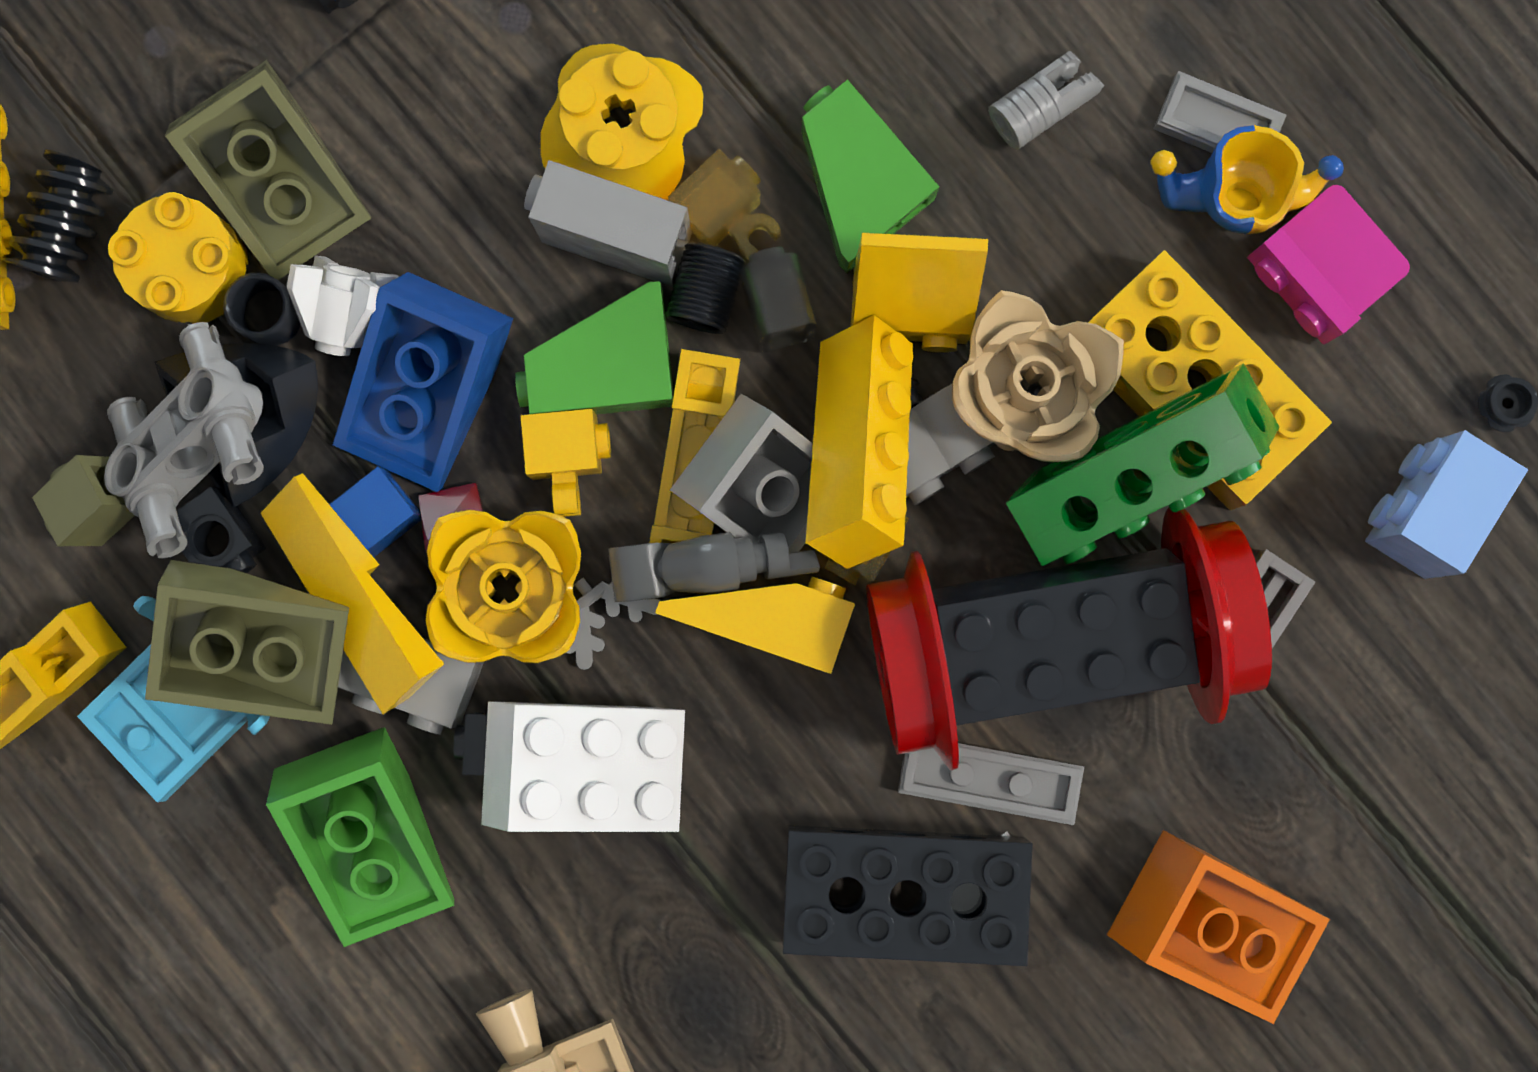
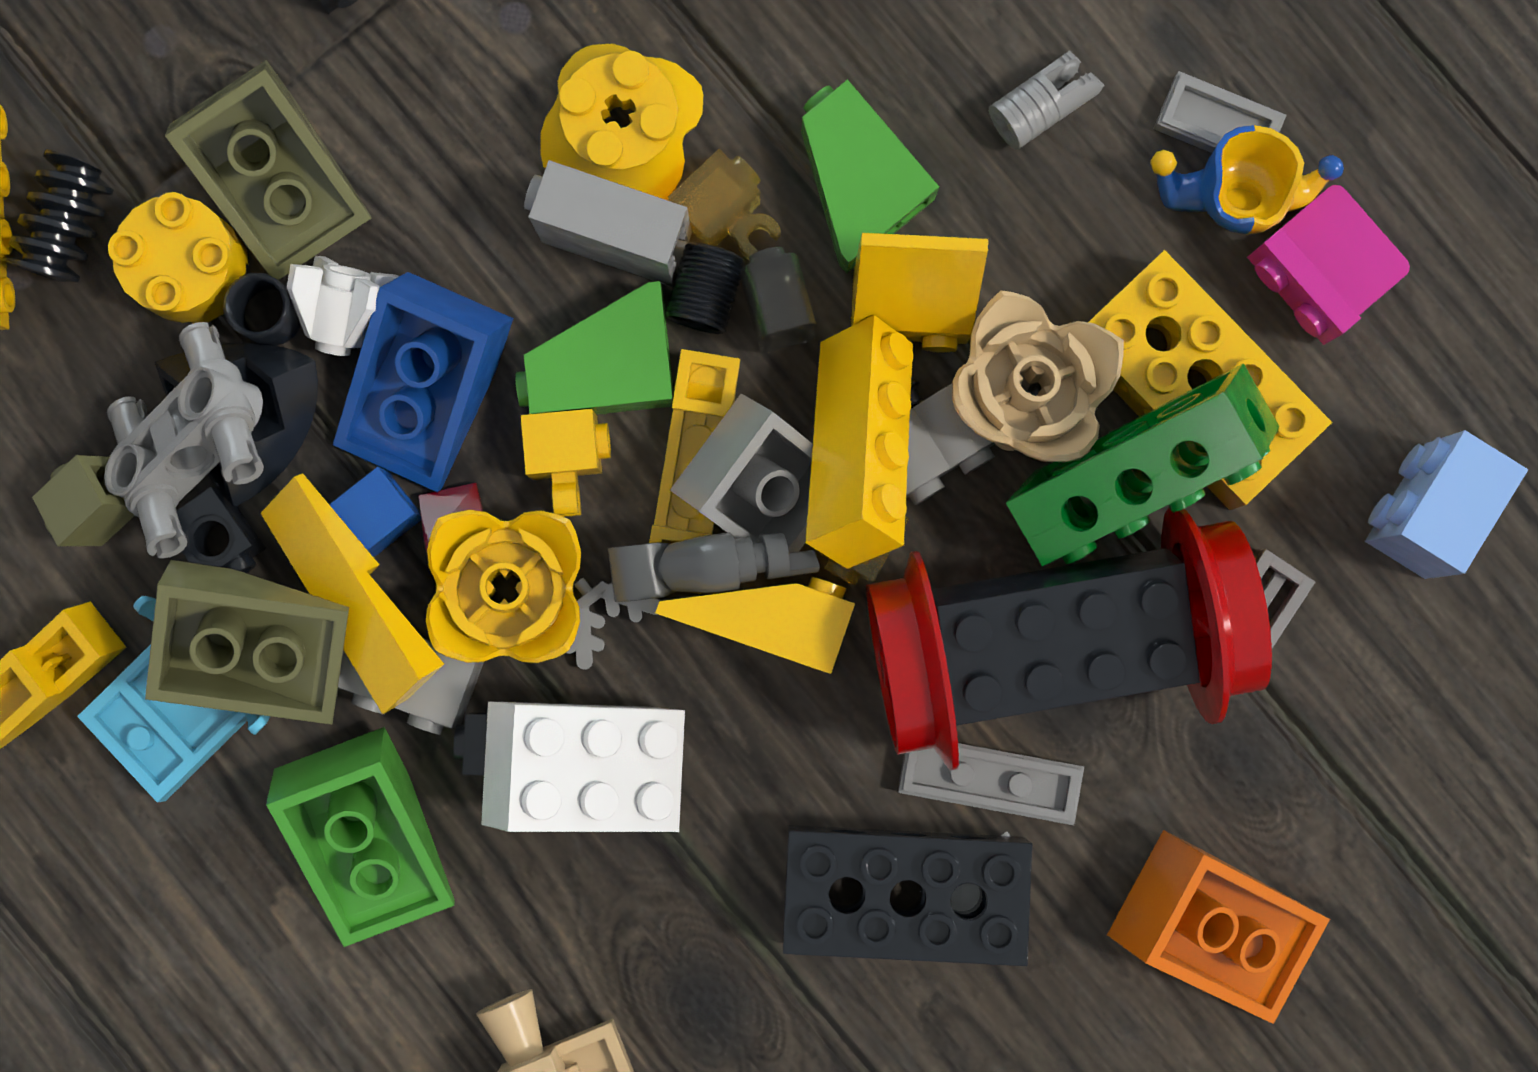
black plate [1478,374,1538,432] -> none

